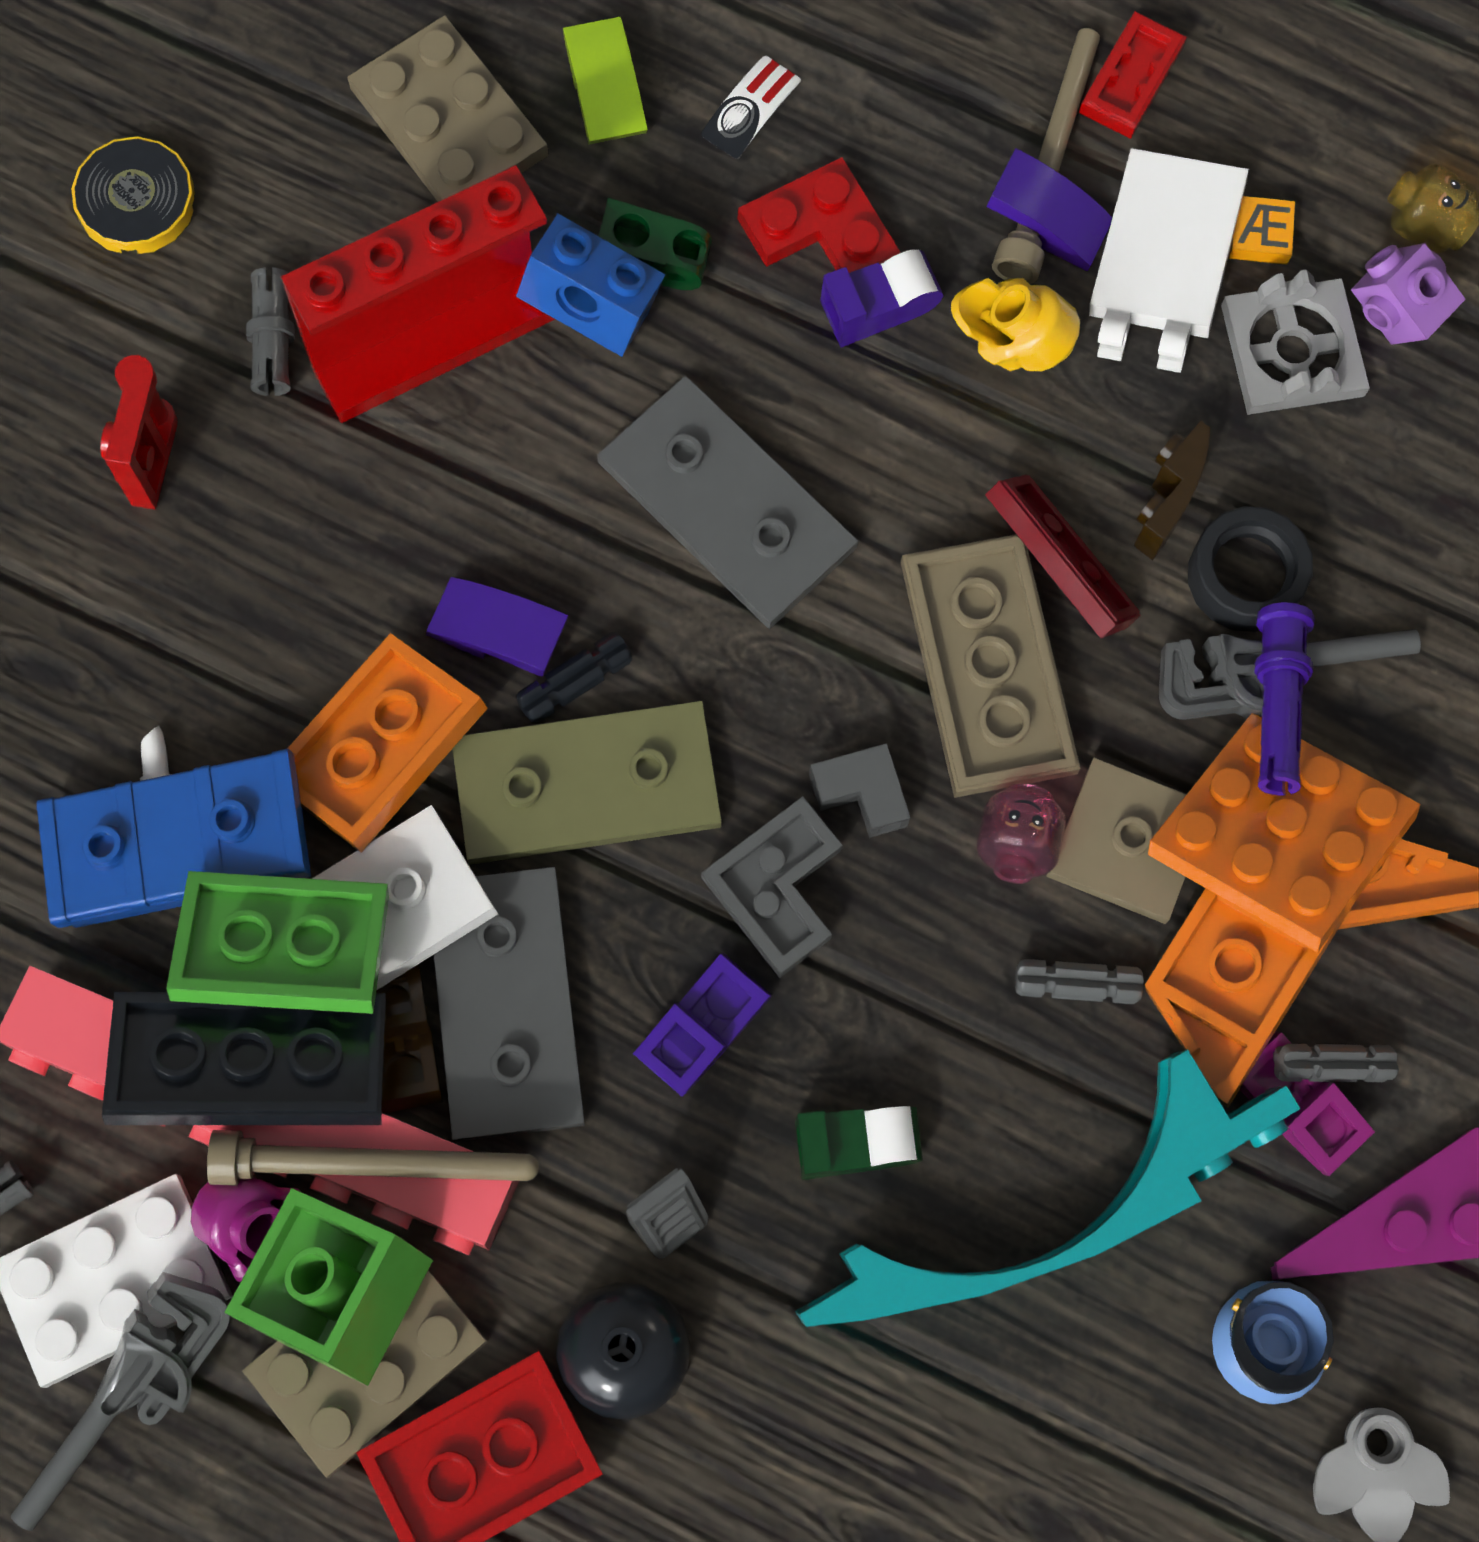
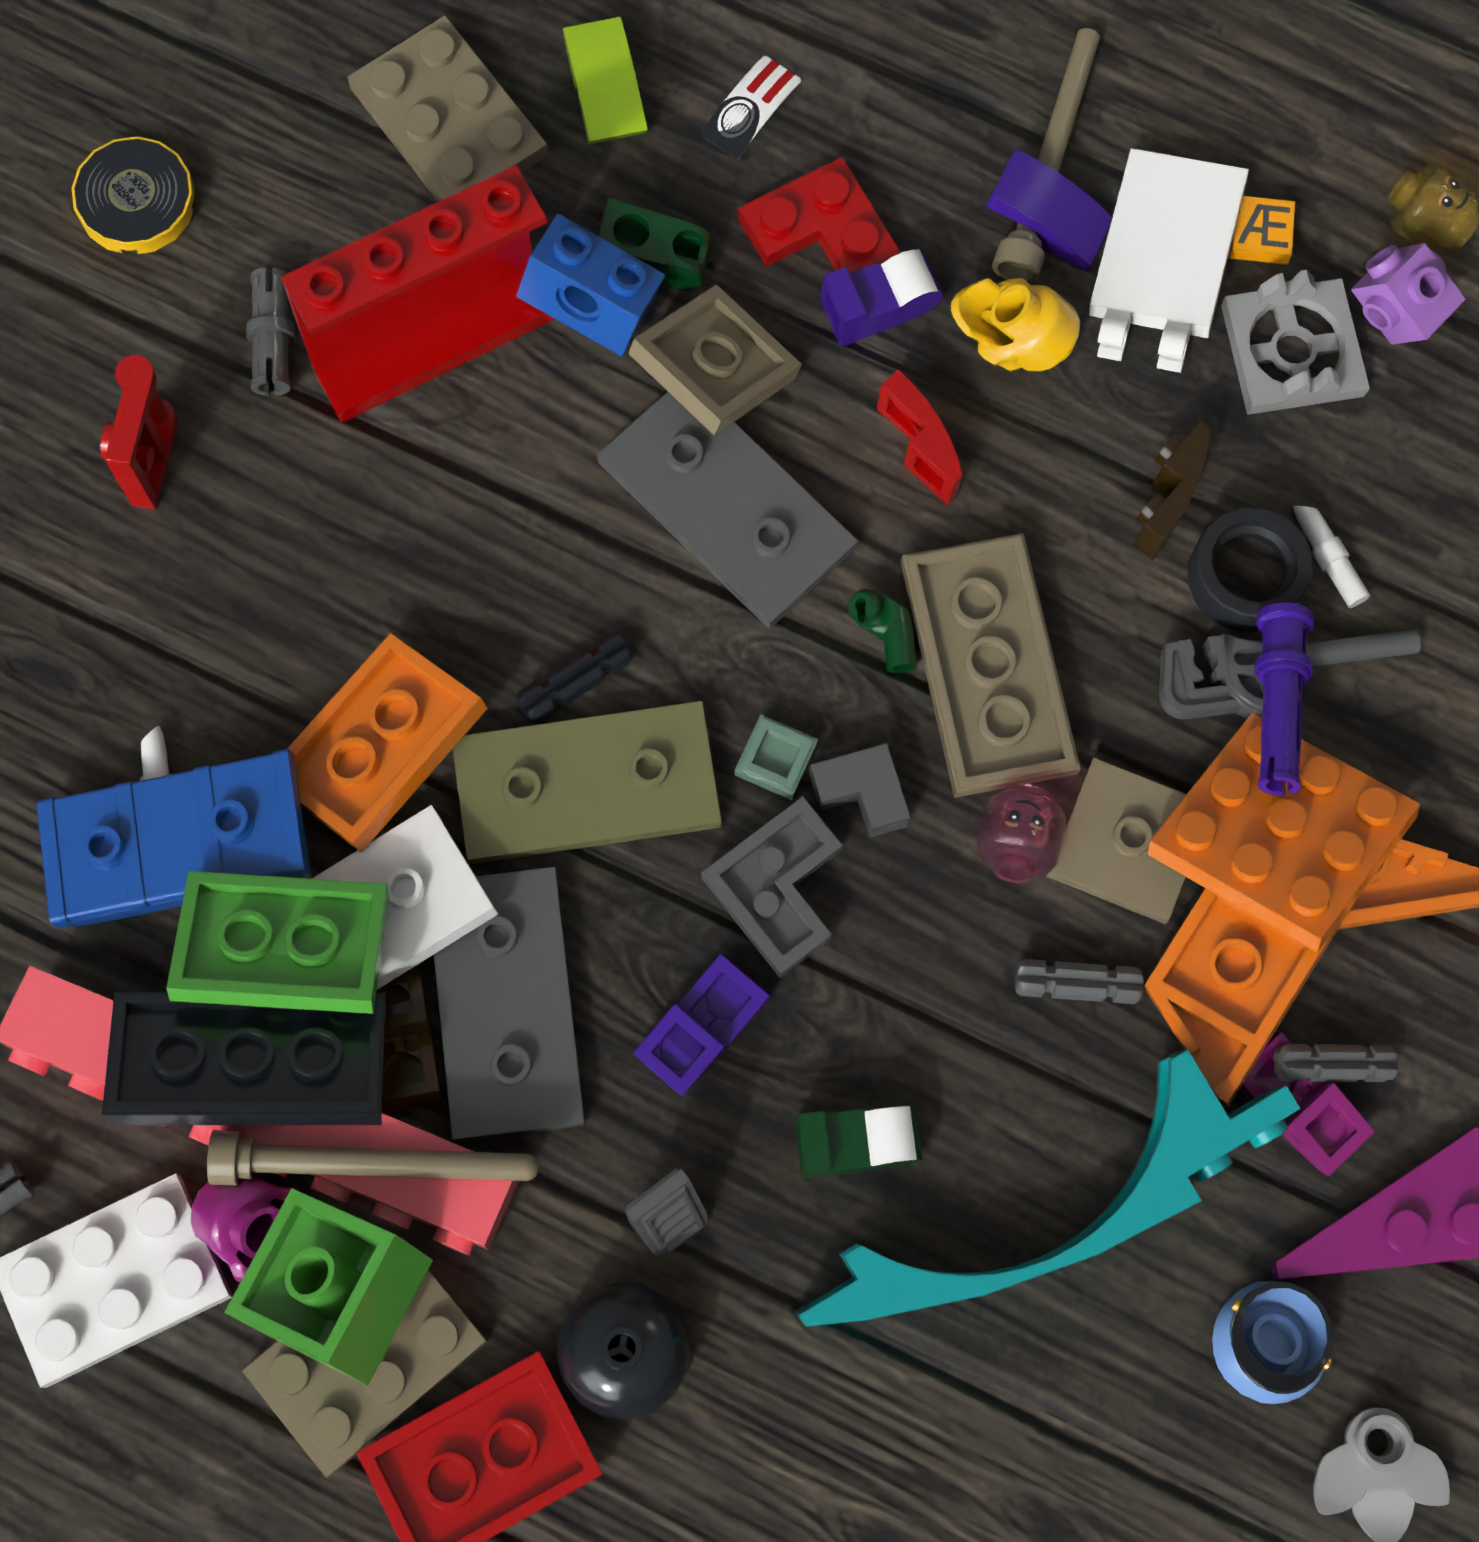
dark grey piece [11,1272,230,1531] -> none
dark purple slope [426,577,568,678] -> none
dark red tile [985,474,1141,639] -> none
red plate [1079,11,1187,139] -> none
none -> dark tan plate [628,284,802,436]
none -> sand green tile [735,714,818,800]
none -> dark green arm [848,589,918,673]
none -> red slope [877,369,963,506]
none -> white piece [1293,506,1370,608]

